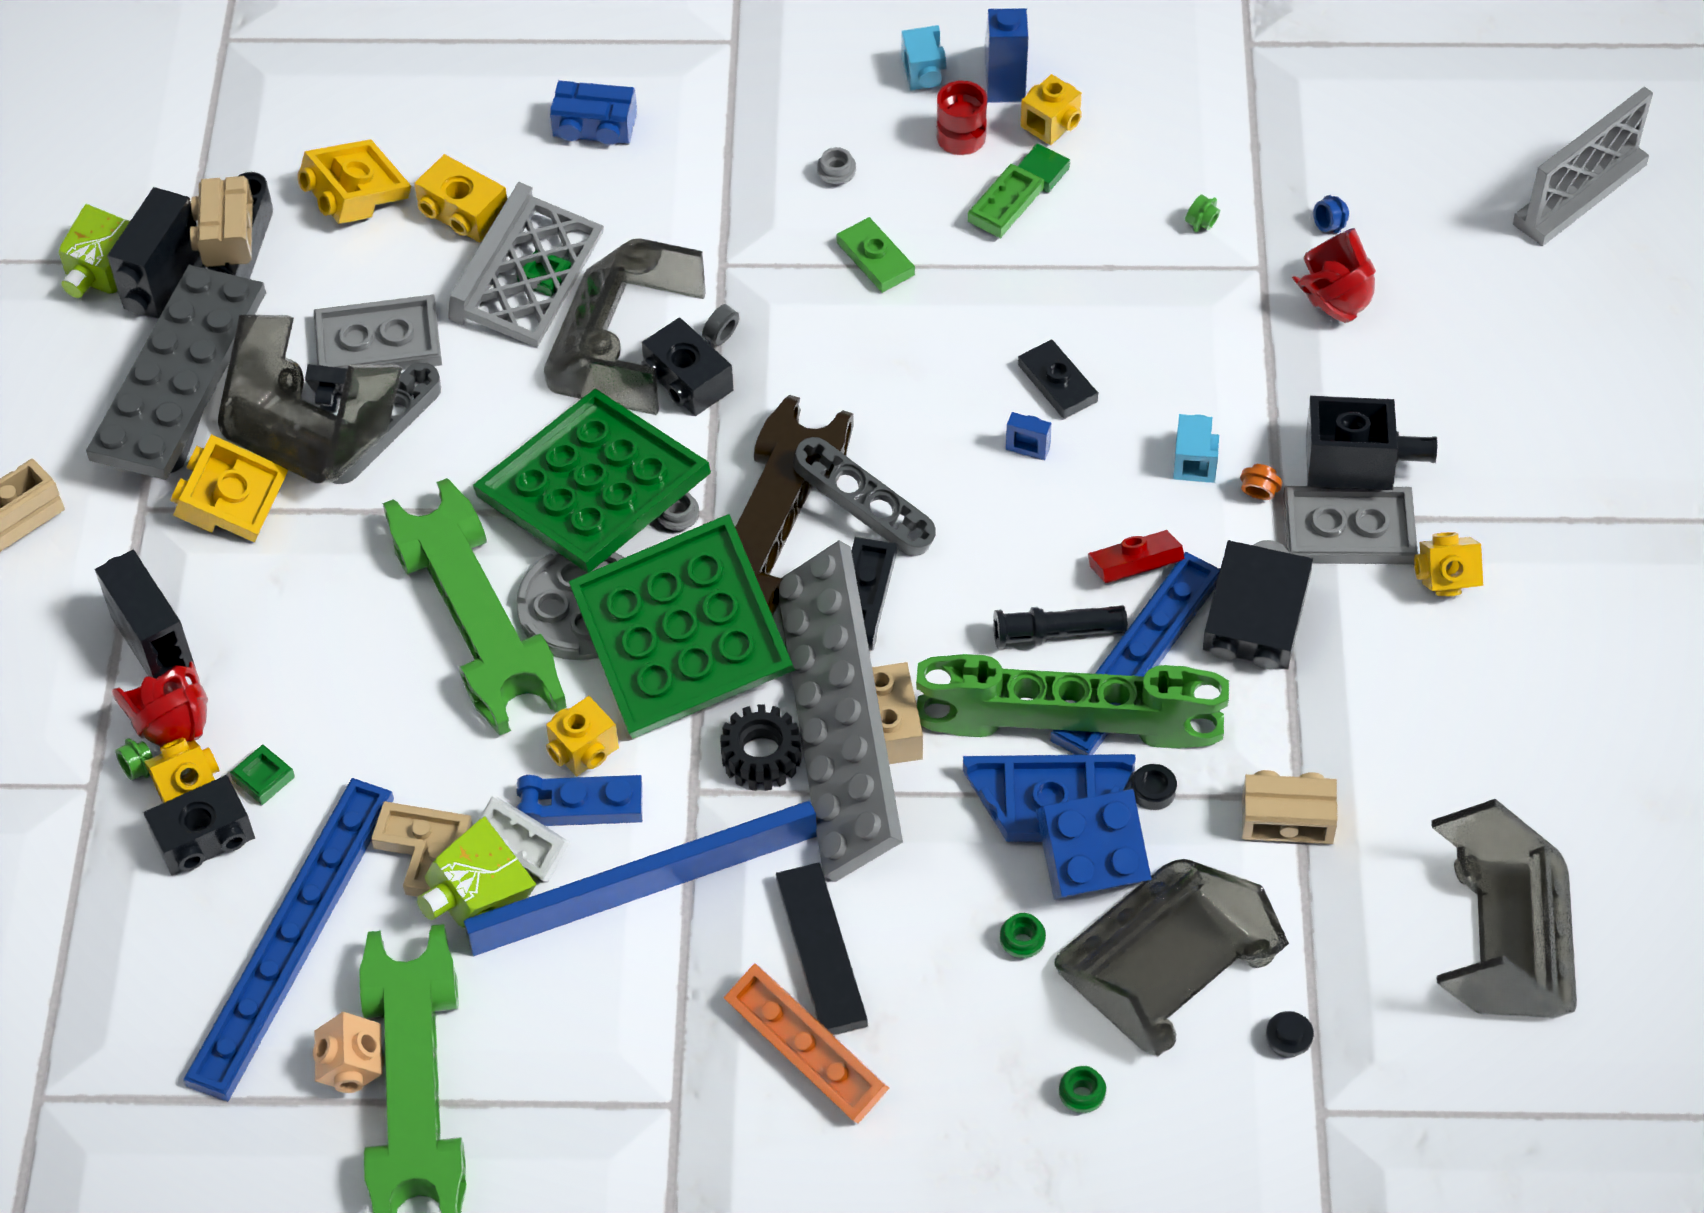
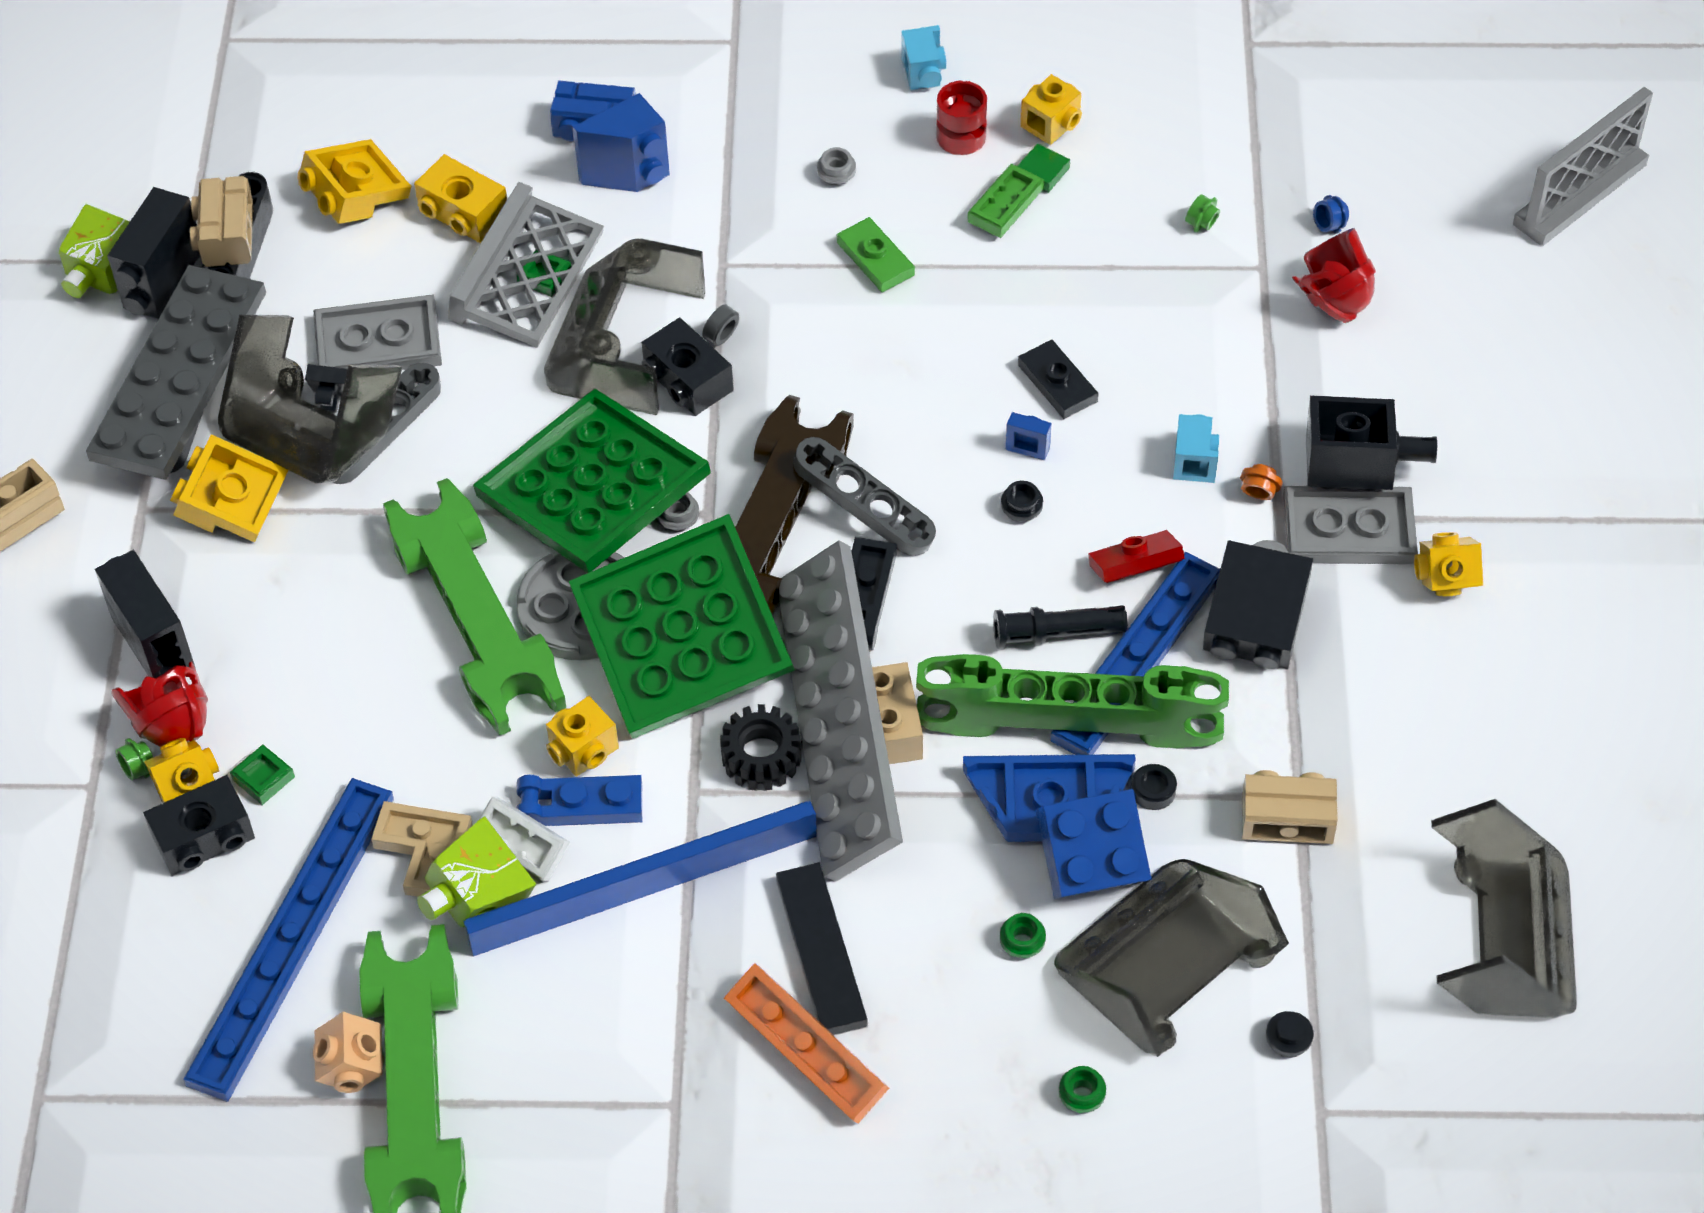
blue slope [984,8,1029,103] -> none
none -> blue slope [572,93,670,192]
none -> black plate [1001,480,1043,521]

